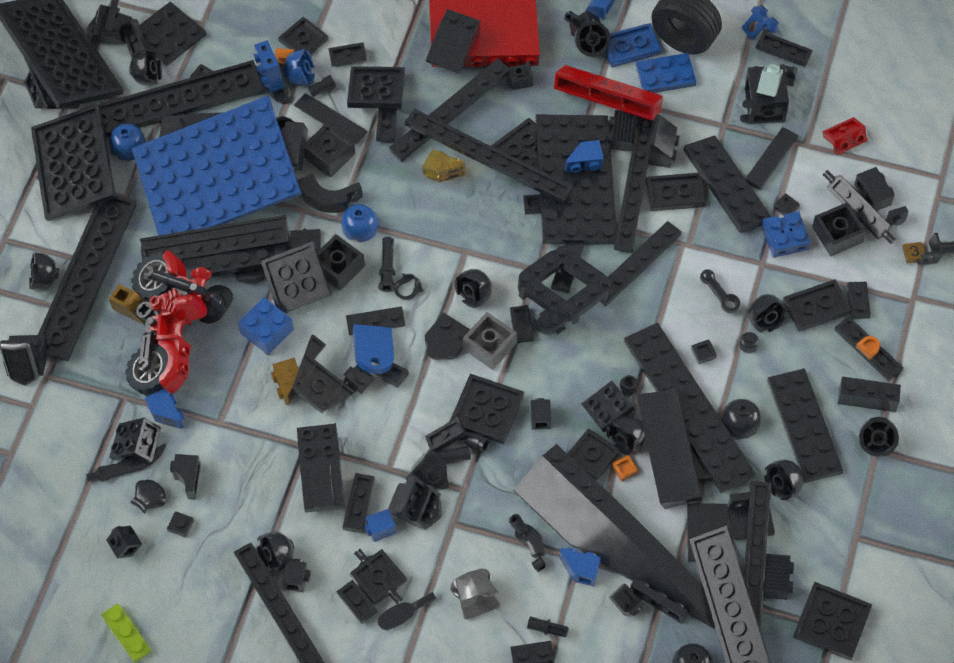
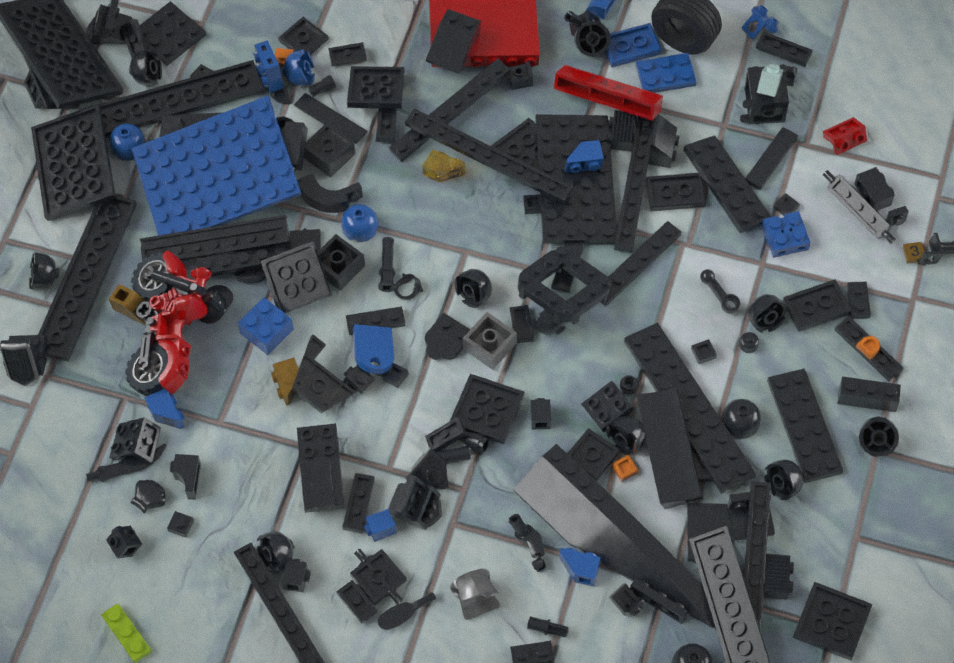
black brick [812,202,866,256] -> none

